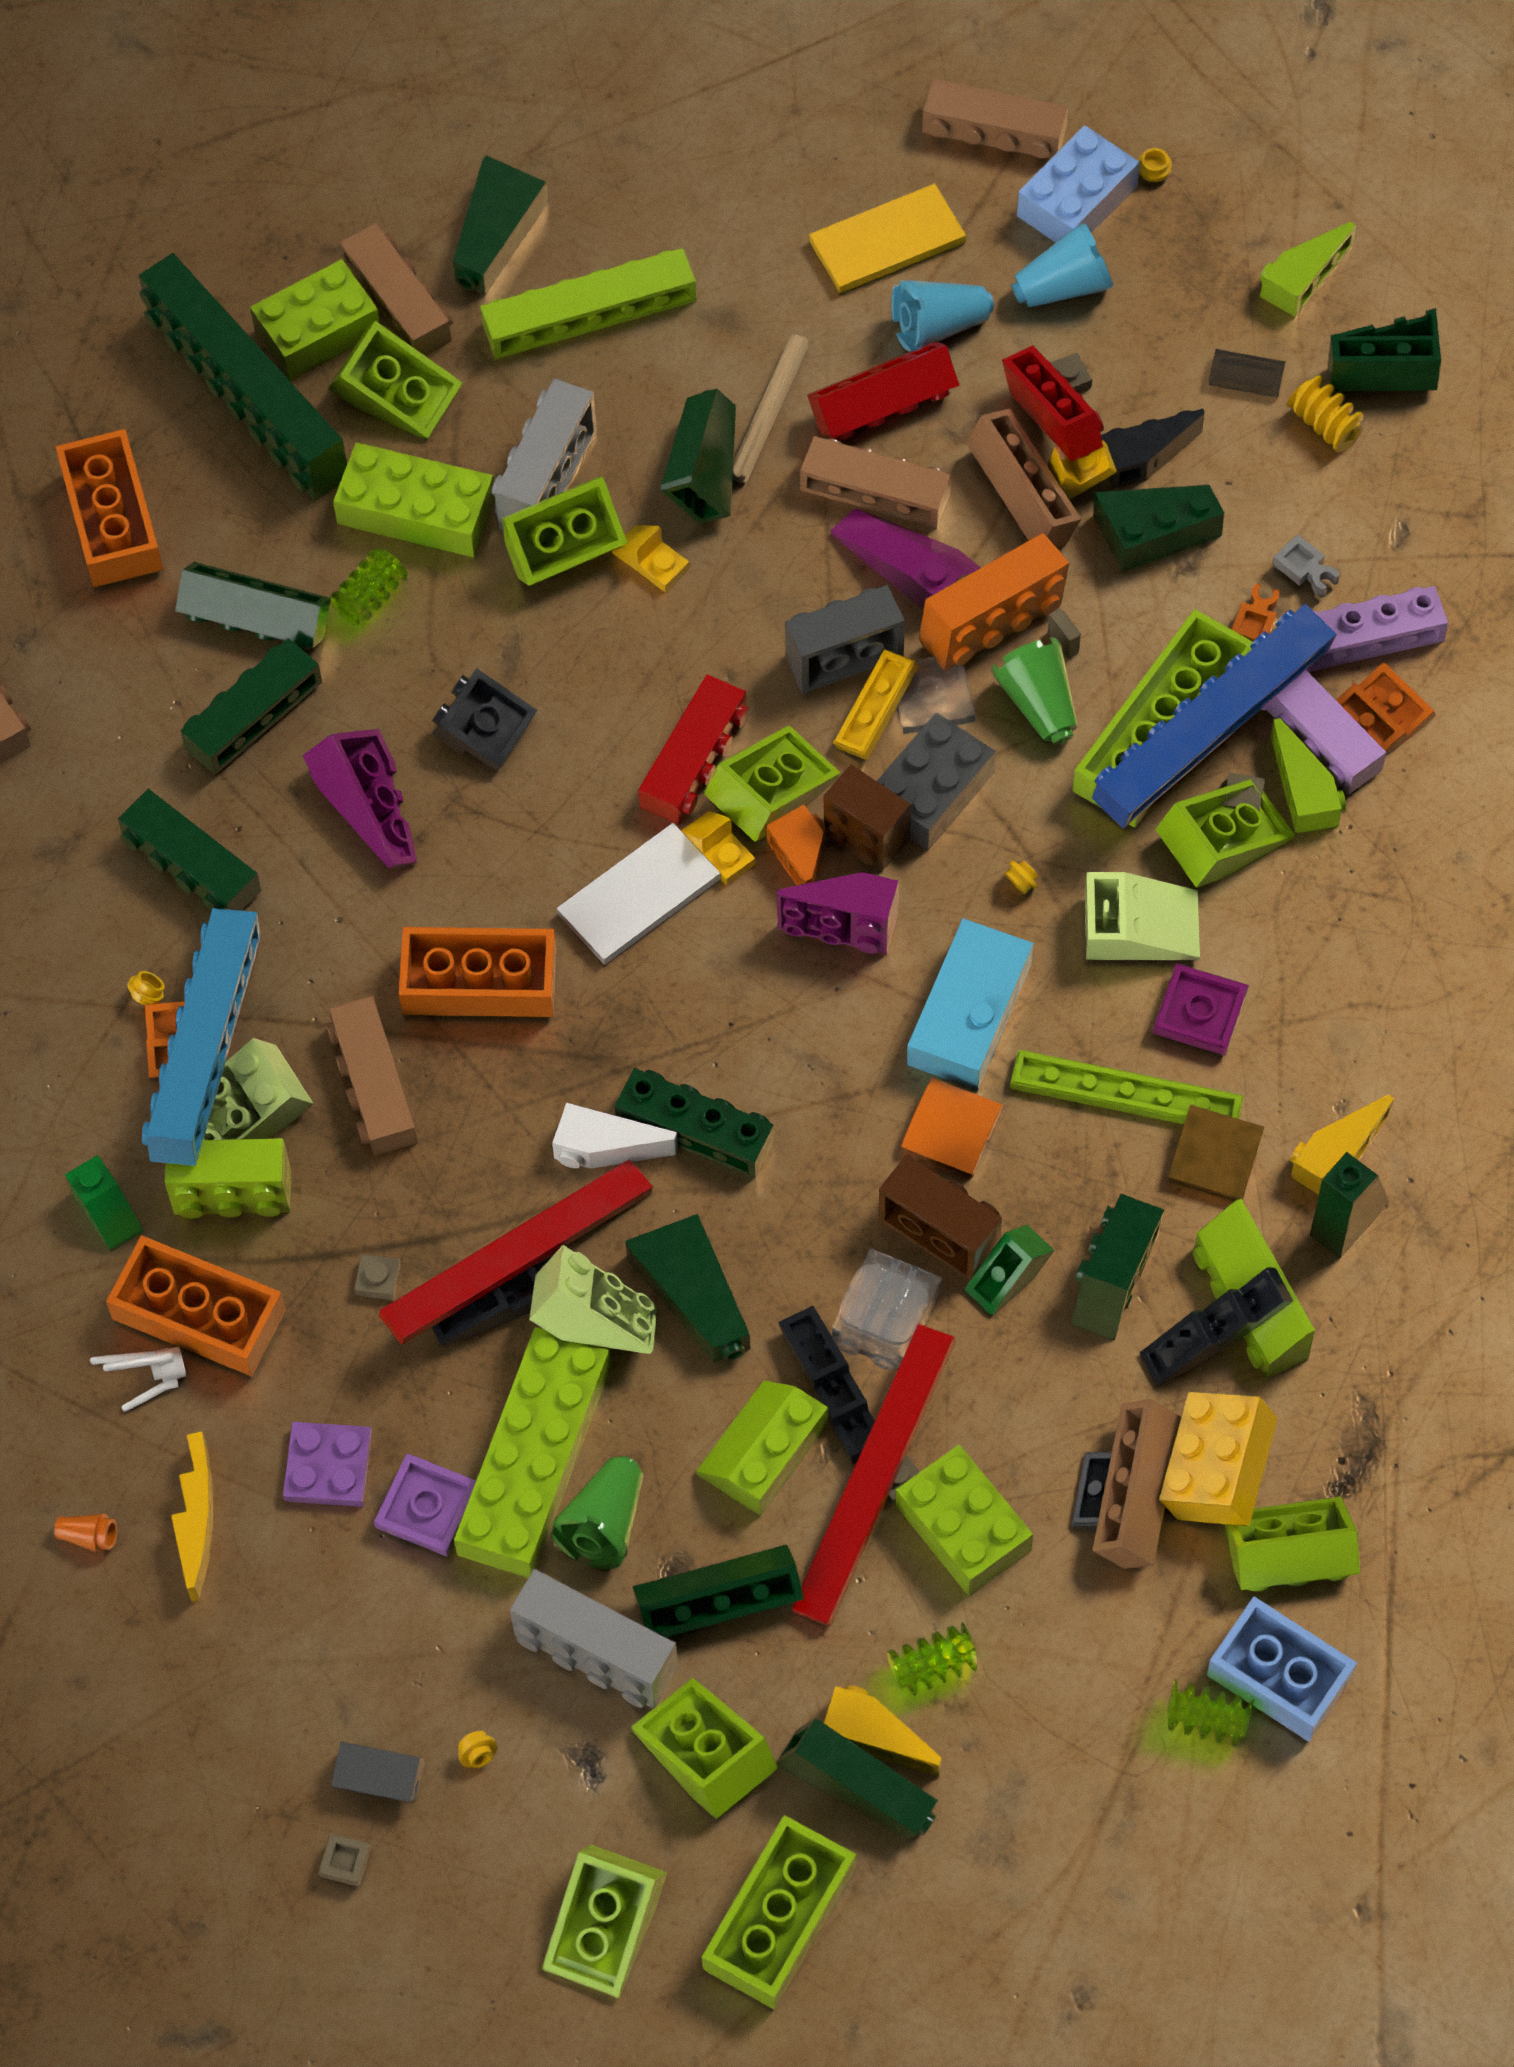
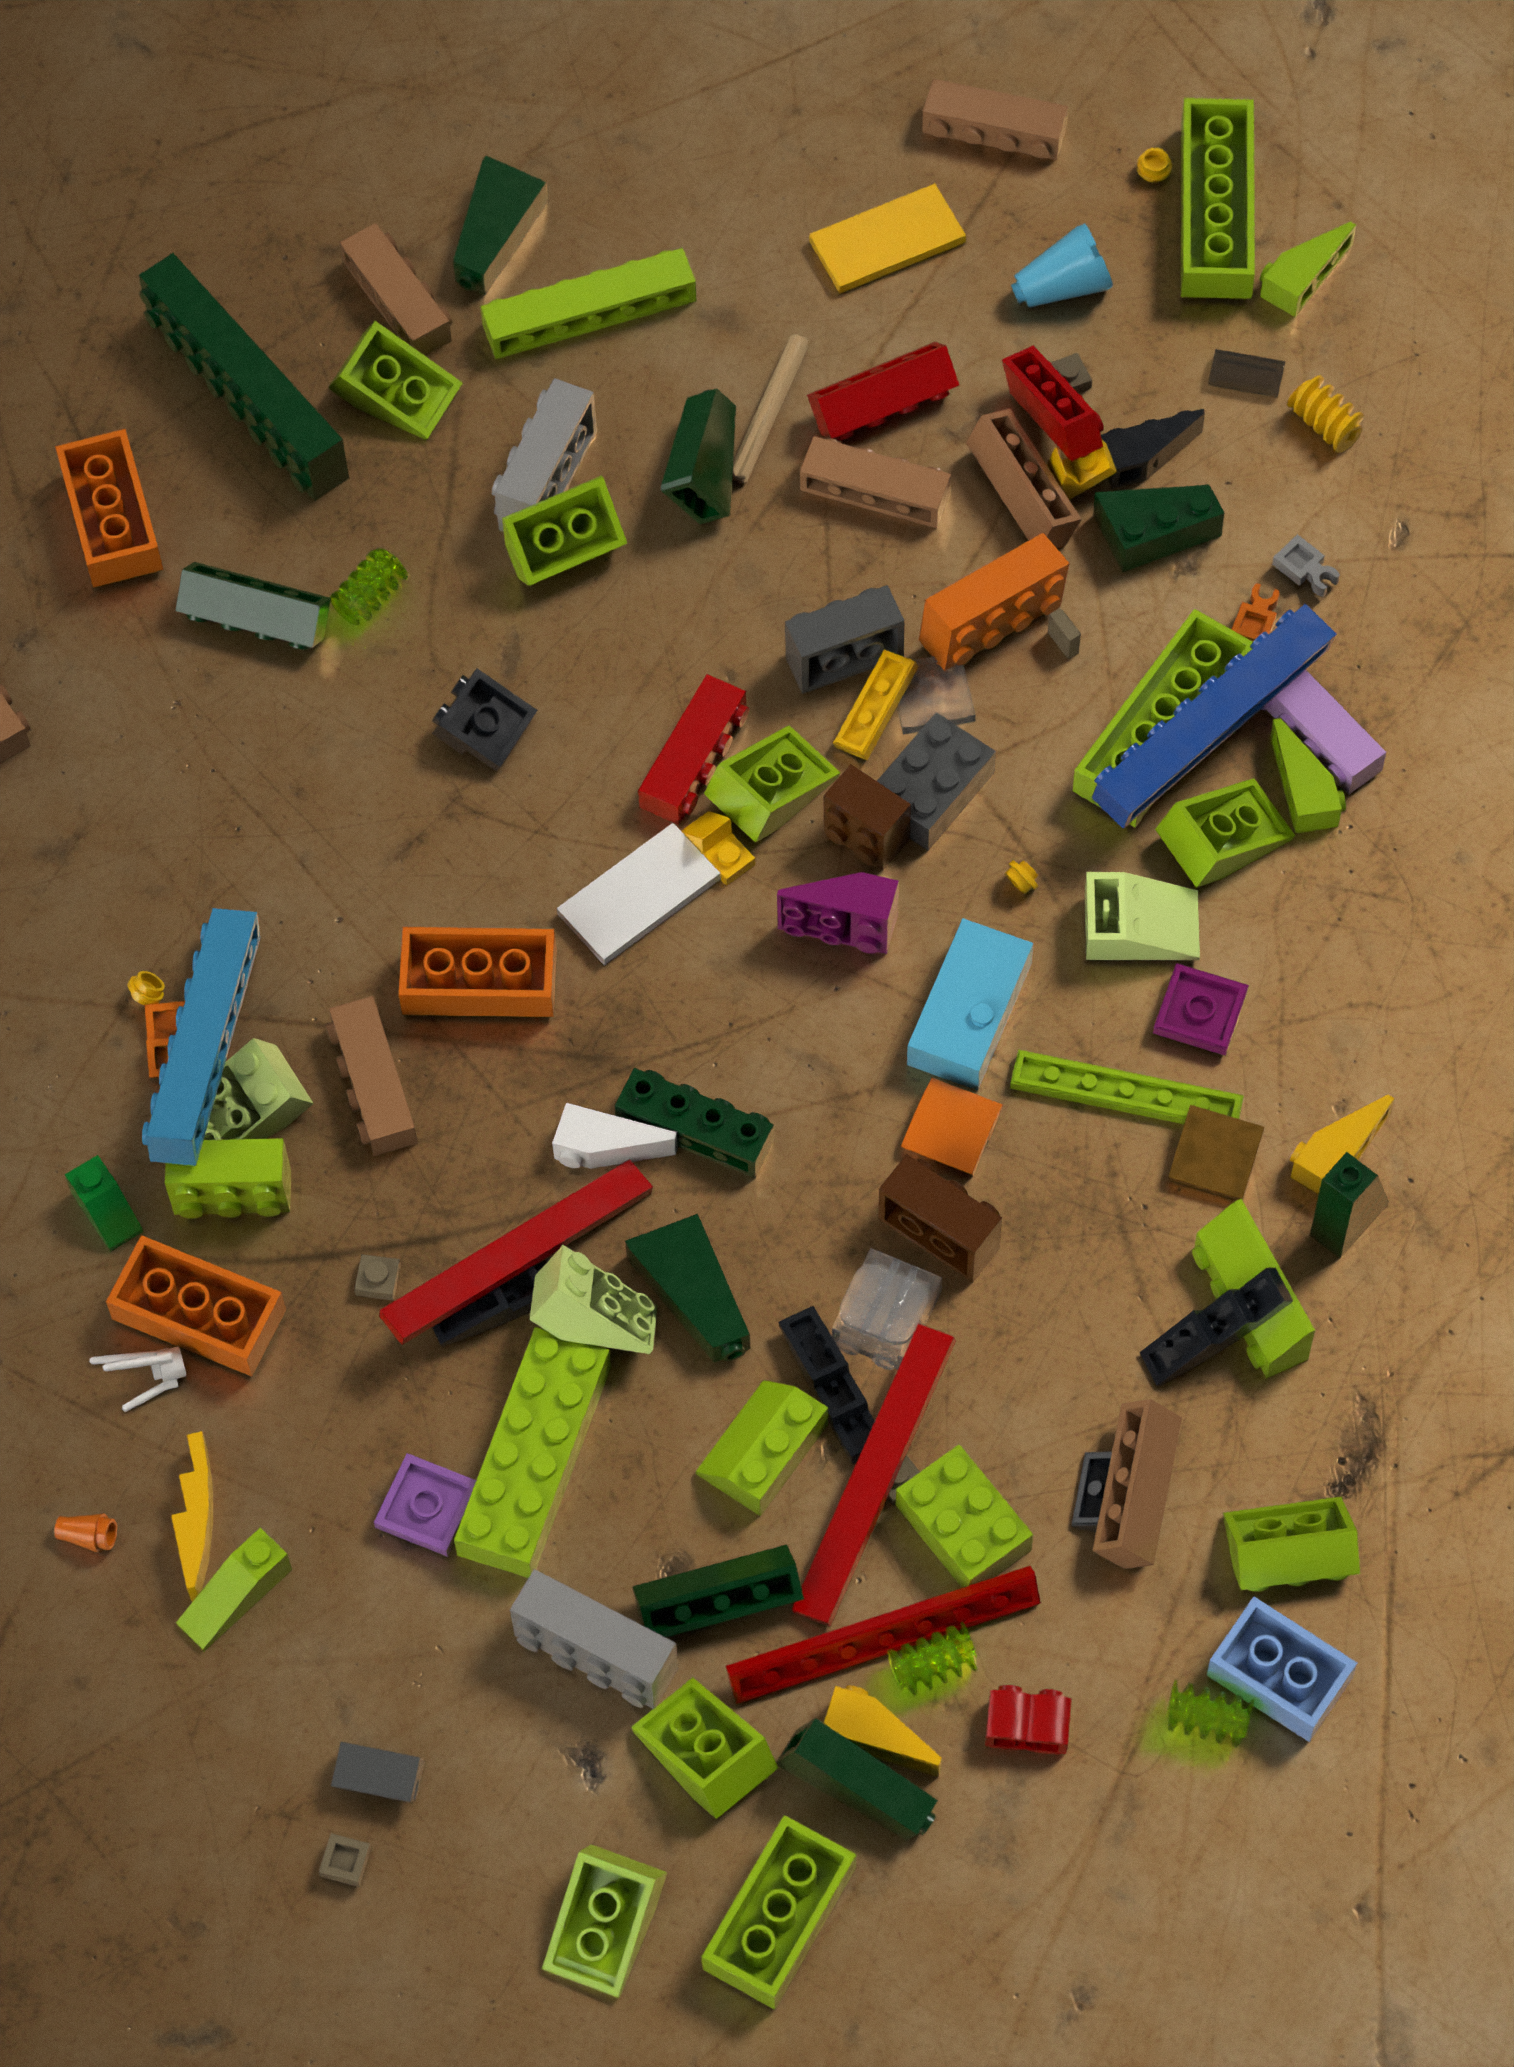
dark green brick [118,788,262,912] -> none
dark green brick [180,638,322,775] -> none
lime brick [250,259,380,380] -> none
medium lavender plate [283,1422,372,1507] -> none
magenta wedge [302,729,418,868] -> none
lime brick [333,442,495,557] -> none
yellow plate [457,1731,498,1768] -> none
bright green cone [551,1456,643,1570] -> none
yellow slope [612,525,690,593] -> none
orange slope [766,804,826,886] -> none
magenta wedge [831,508,981,610] -> none
medium azure cone [891,280,994,352] -> none
green slope [964,1225,1055,1316] -> none
bright green cone [991,637,1078,745] -> none
light blue brick [1017,125,1139,243] -> none
dark green wedge [1071,1194,1165,1340] -> none
yellow brick [1159,1392,1278,1526] -> none
dark tan tile [1222,772,1265,811] -> none
lavender brick [1307,586,1448,672] -> none
dark green wedge [1328,308,1441,391] -> none
orange slope [1336,662,1436,755] -> none
none -> lime slope [176,1528,292,1651]
none -> red tile [725,1565,1041,1704]
none -> red brick [985,1685,1072,1754]
none -> lime brick [1181,98,1255,299]

